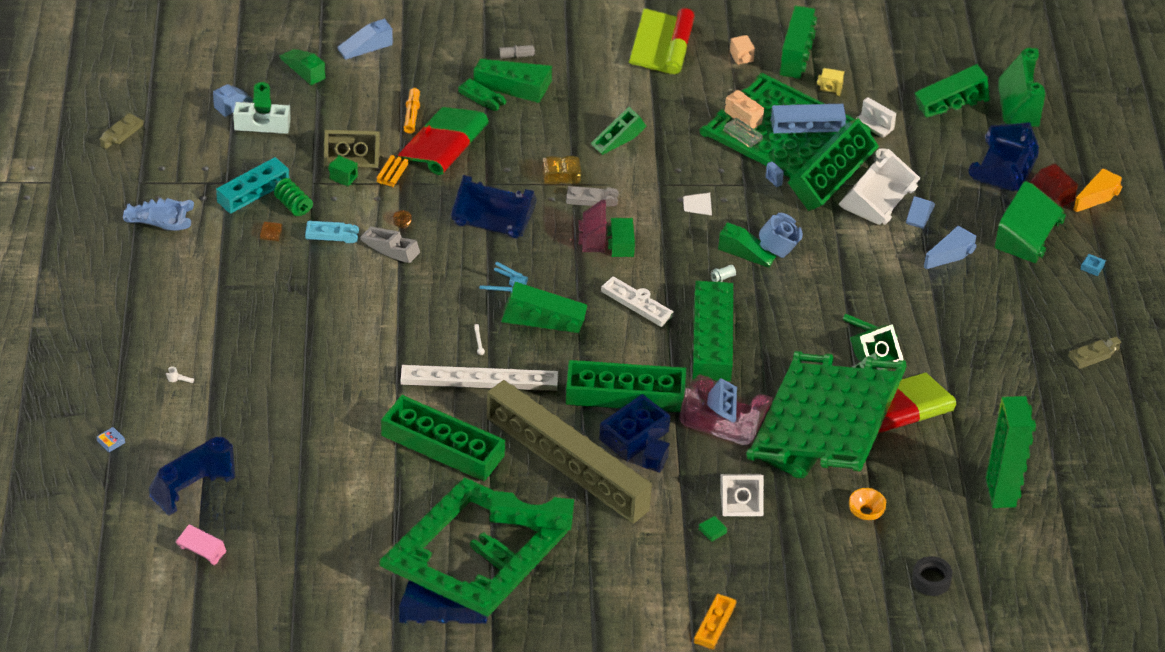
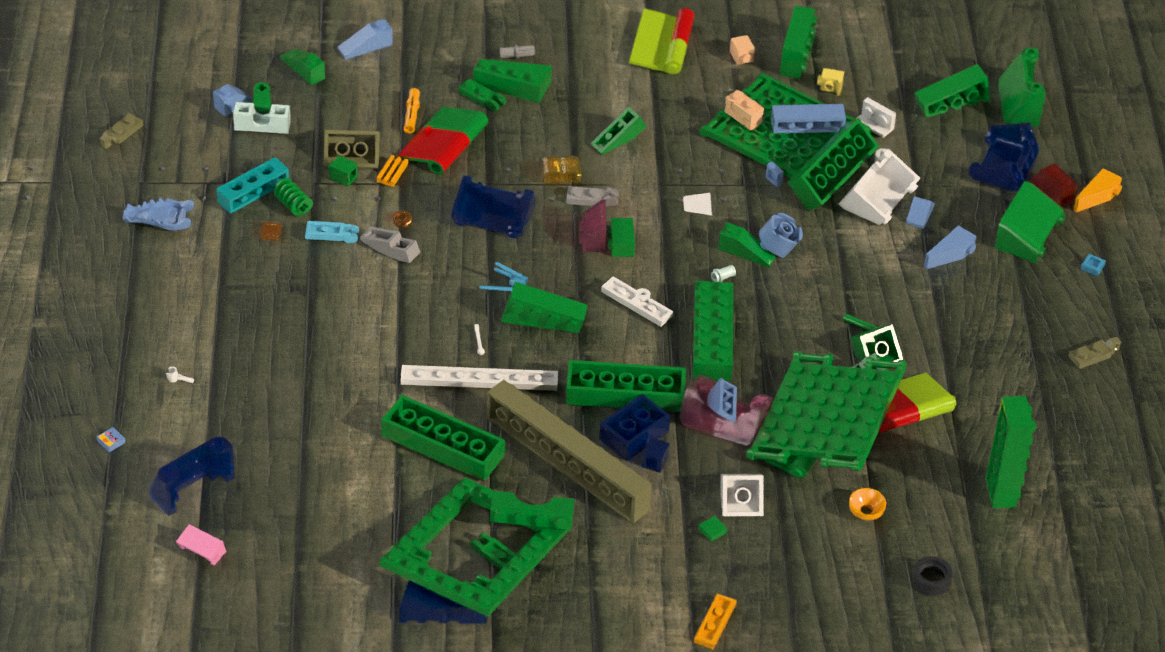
clear tile [724,117,763,148] -> none

